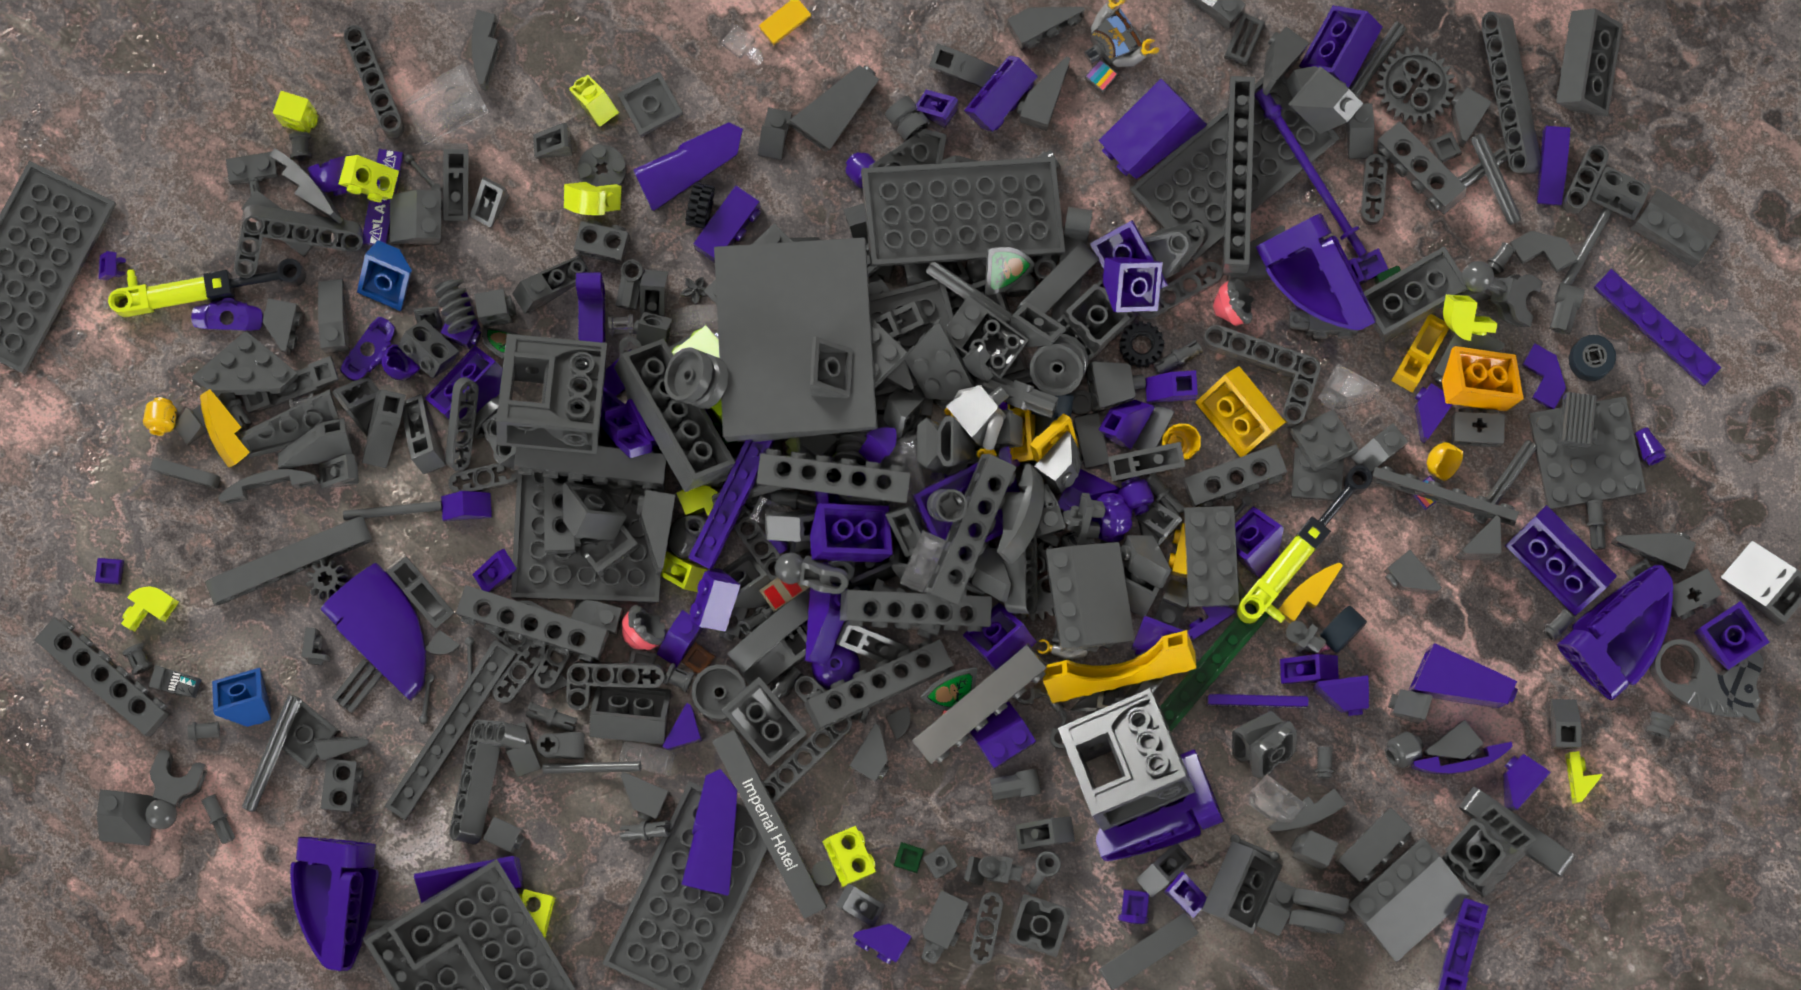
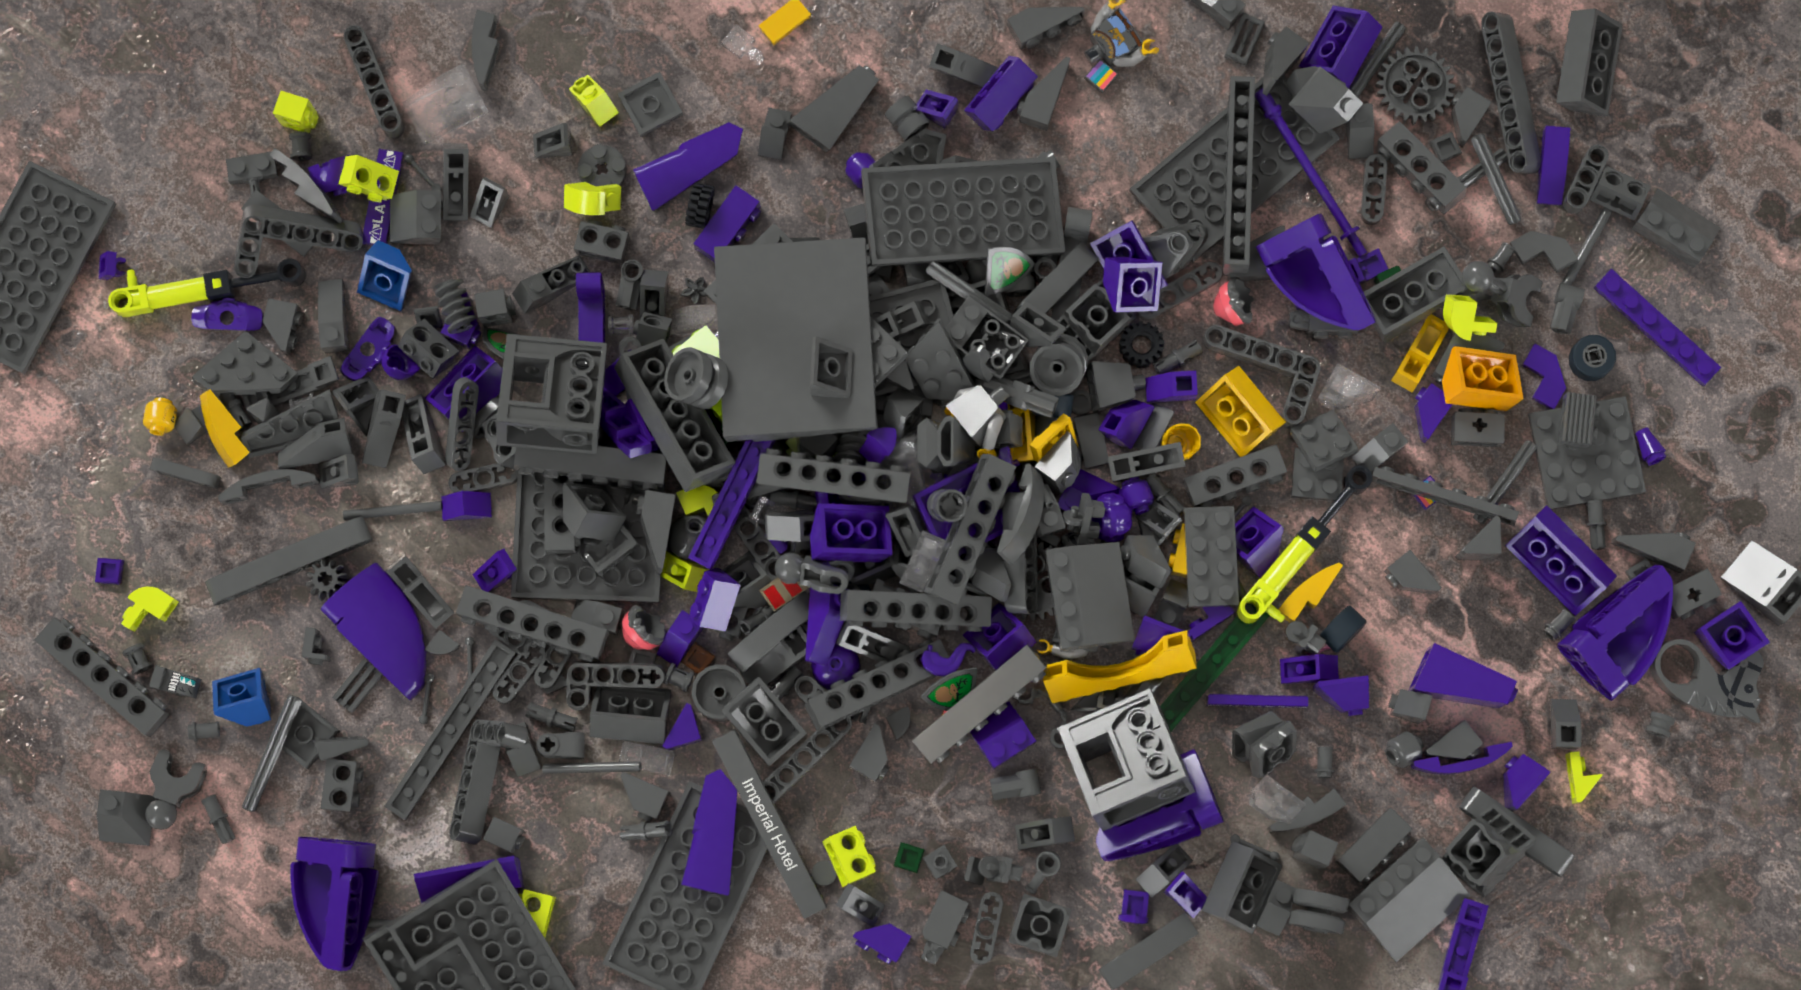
dark purple slope [1098,79,1207,179] -> none
yellow hair [1426,442,1463,481] -> none
none -> dark grey slope [246,397,280,425]
none -> dark purple piece [921,643,976,677]

